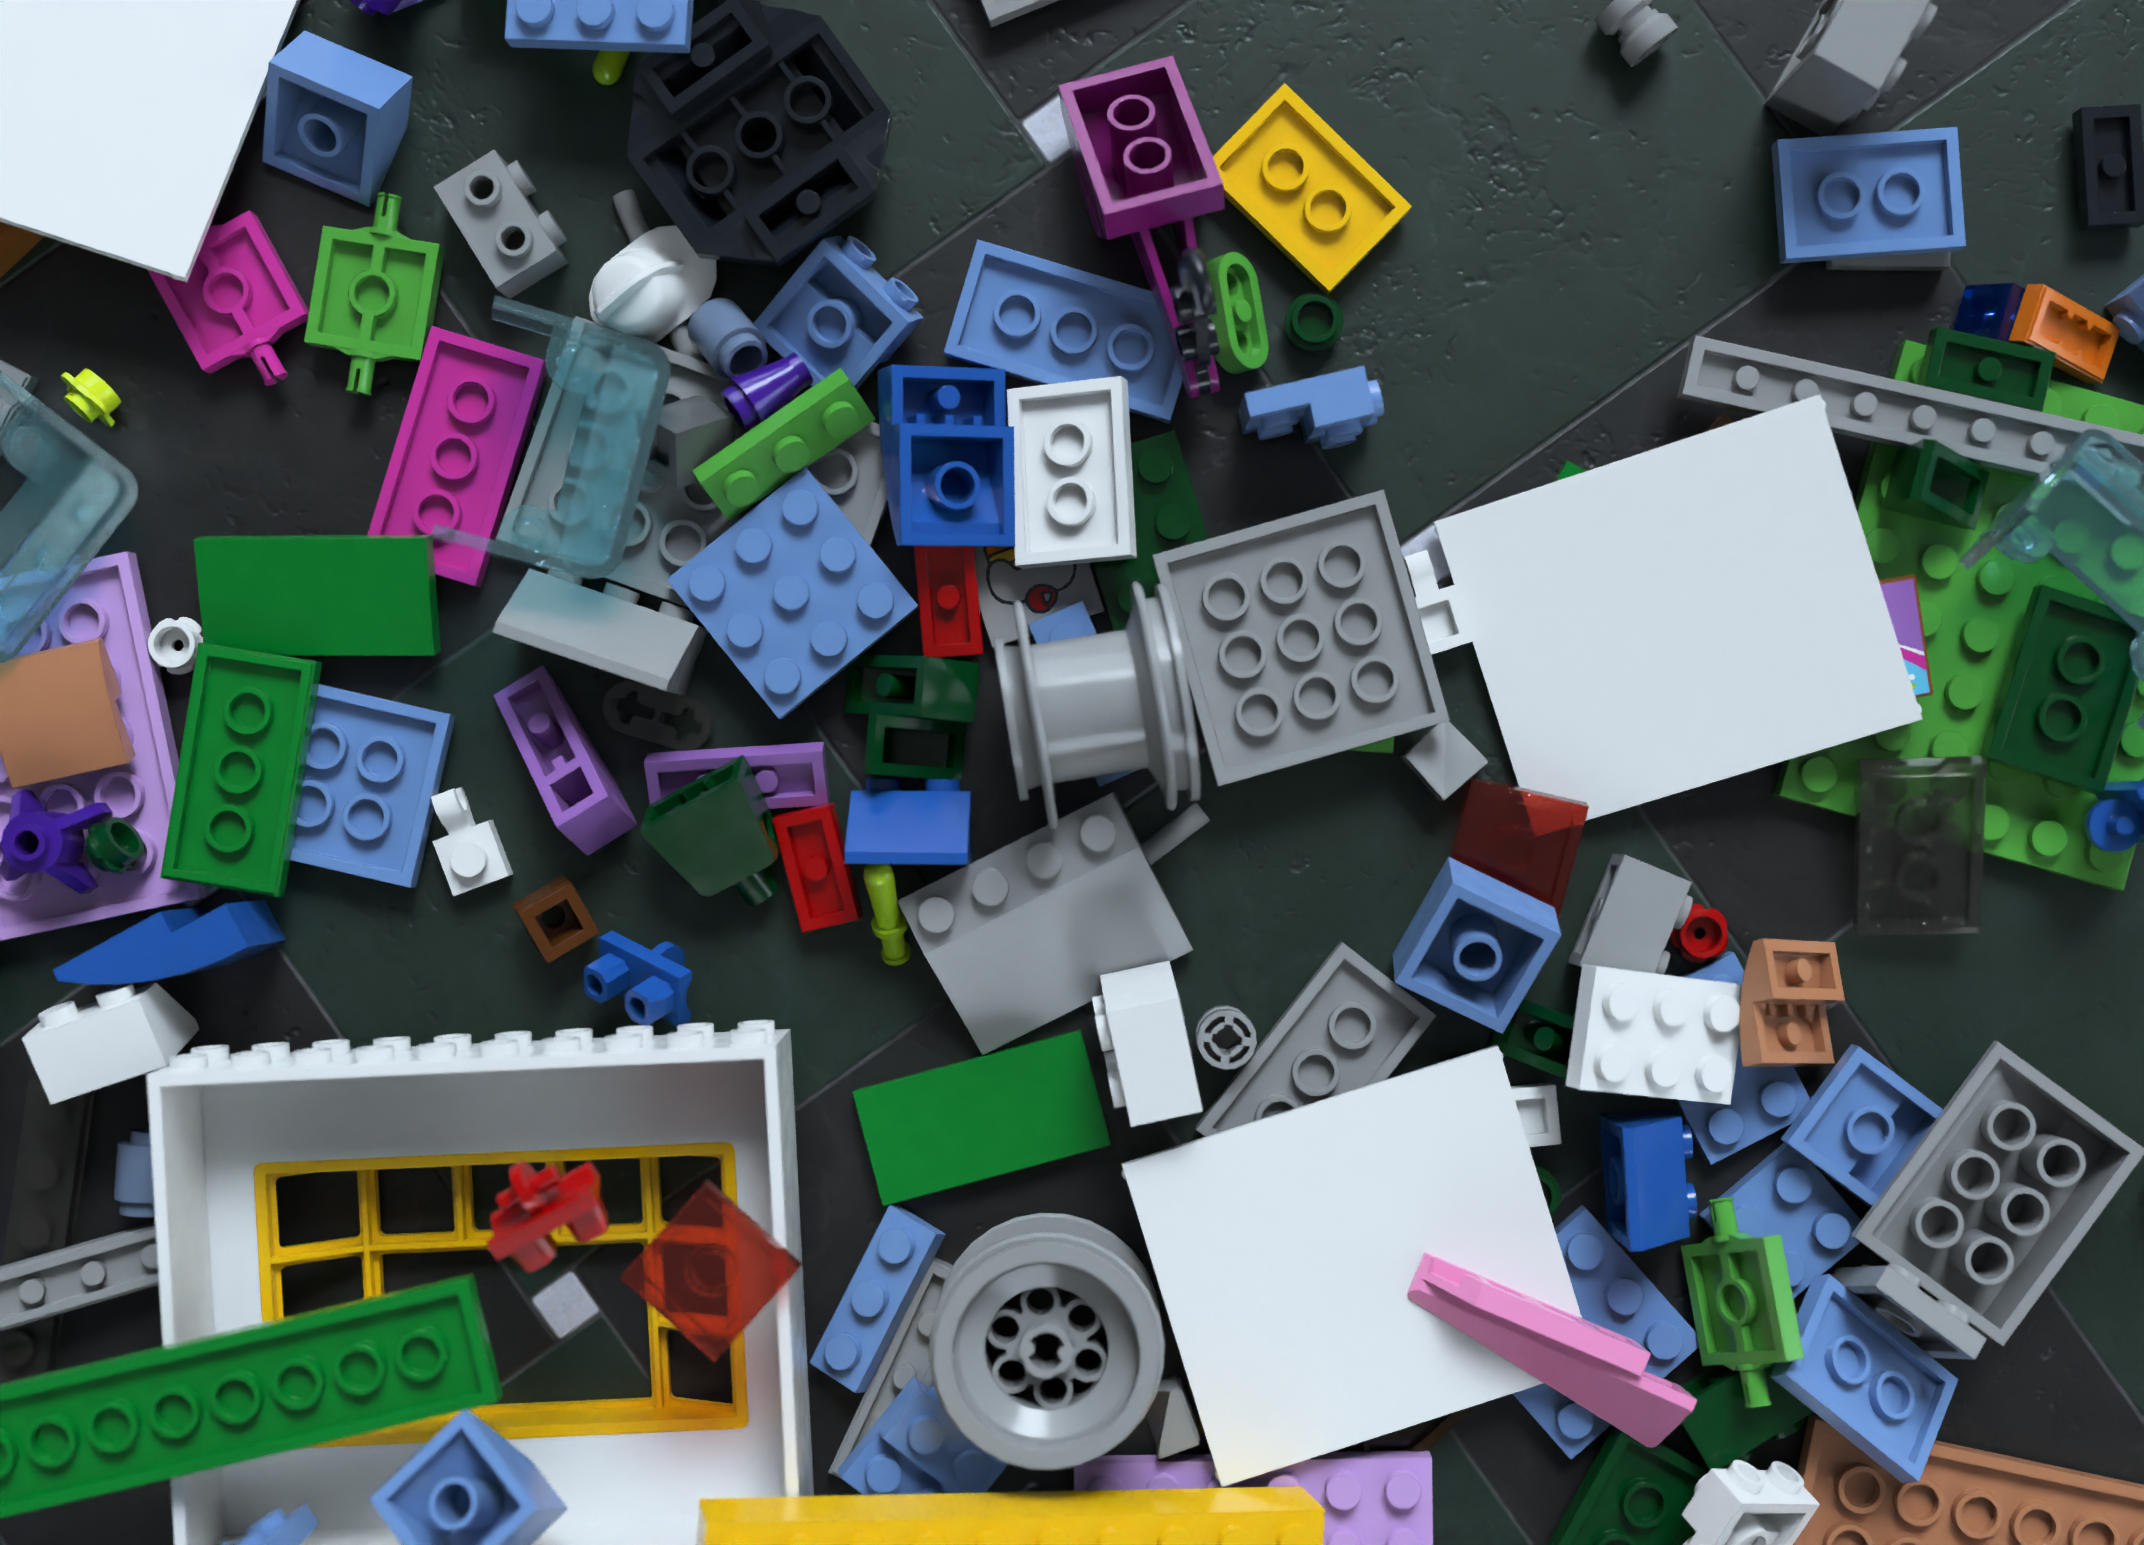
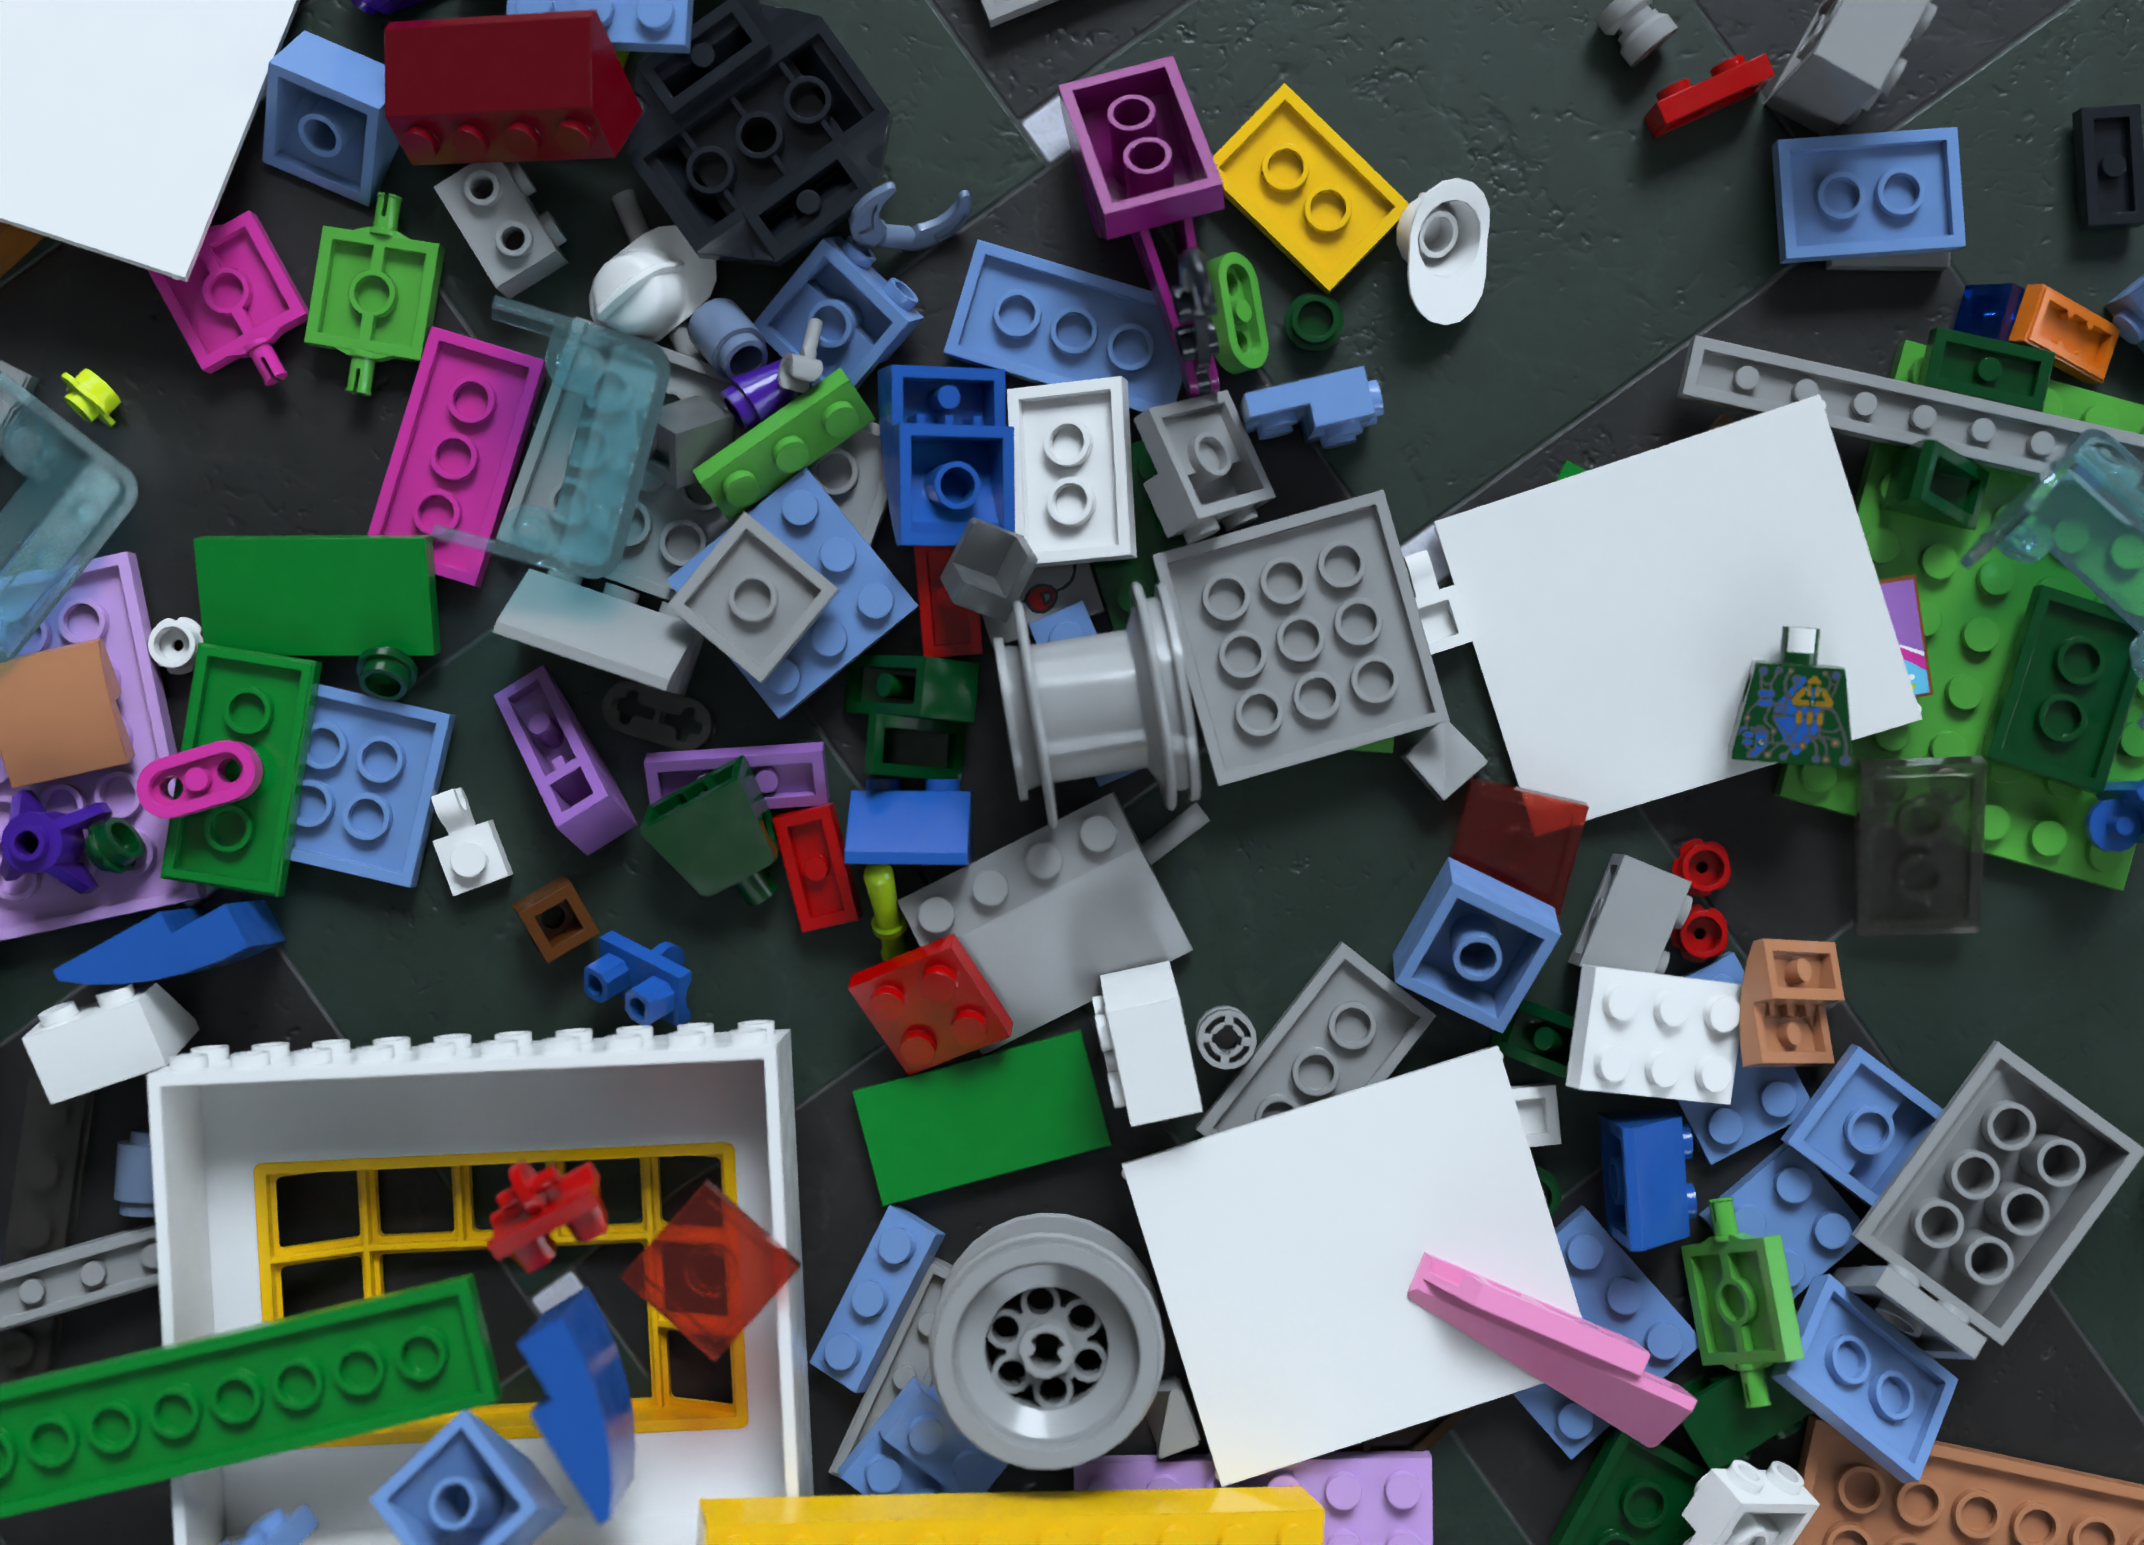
none -> dark pink plate [137,740,263,818]
none -> dark green plate [356,646,418,701]
none -> dark red slope [384,9,643,165]
none -> blue slope [517,1286,636,1525]
none -> light grey plate [667,511,840,684]
none -> light grey hand [777,318,823,393]
none -> sand blue piece [848,182,972,252]
none -> red plate [848,934,1013,1076]
none -> dark grey panel [940,518,1038,623]
none -> light grey plate [1134,390,1276,544]
none -> white piece [1396,178,1490,325]
none -> red plate [1644,53,1776,139]
none -> red plate [1672,839,1731,897]
none -> torso [1728,626,1853,769]

